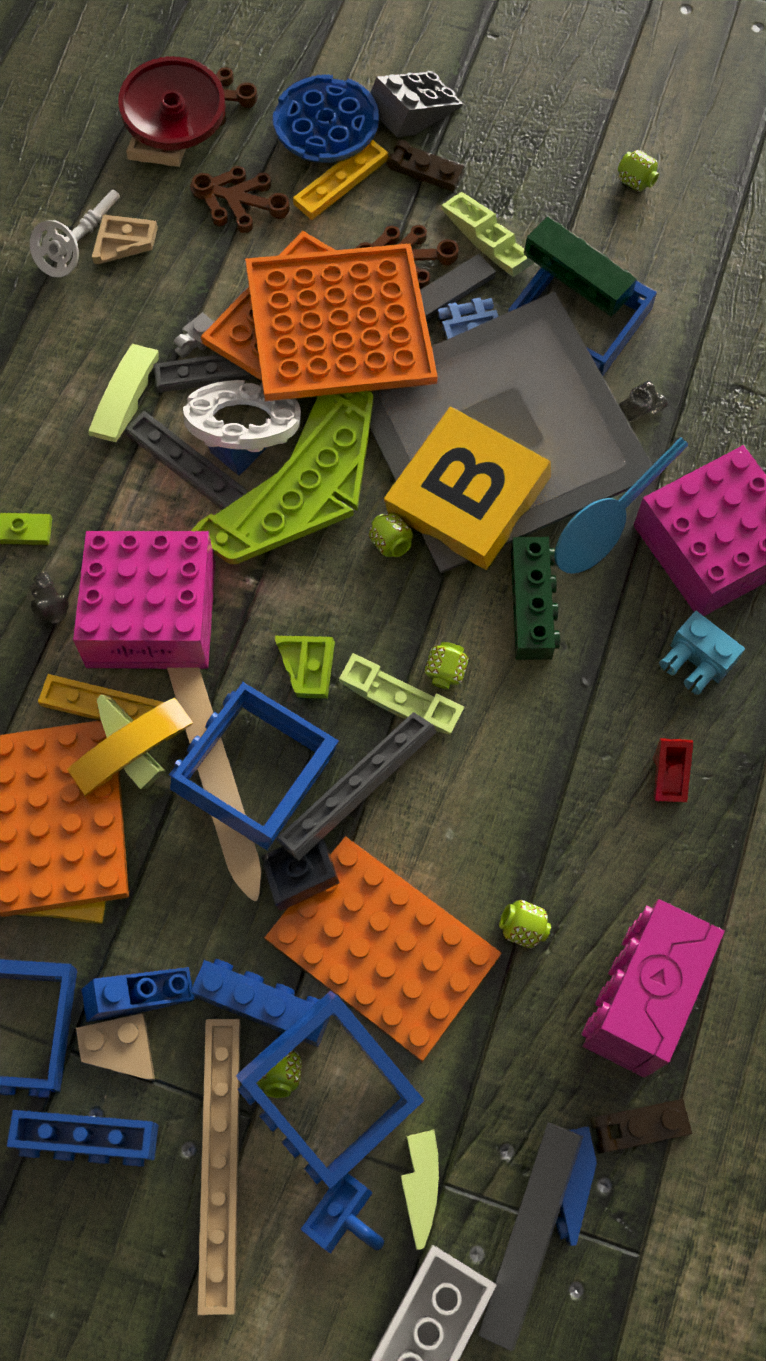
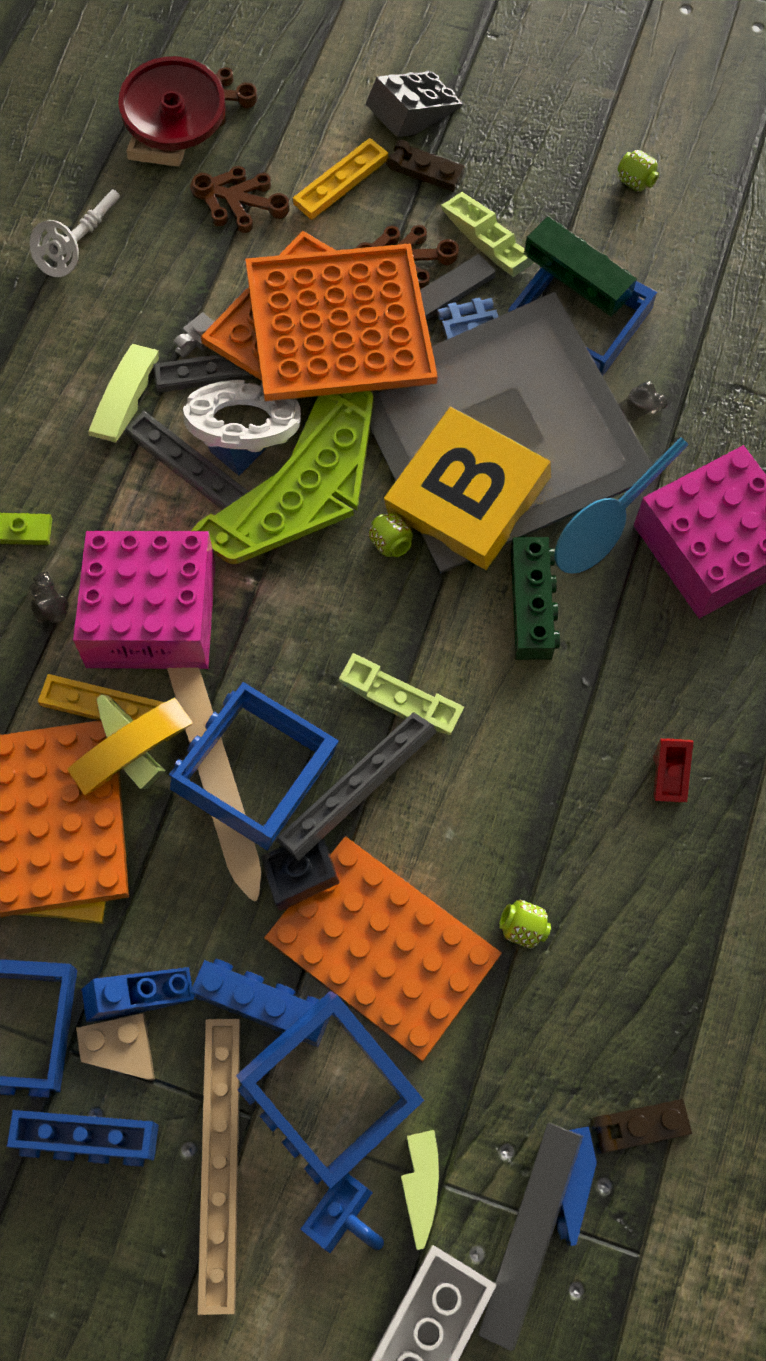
tan wing [92,215,158,264] -> none
lime head [256,1050,302,1098] -> none
blue brick [273,75,379,163] -> none
lime wing [275,636,335,699] -> none
lime head [425,642,469,689] -> none
dark pink piece [581,899,725,1078] -> none
medium azure brick [659,611,745,695] -> none

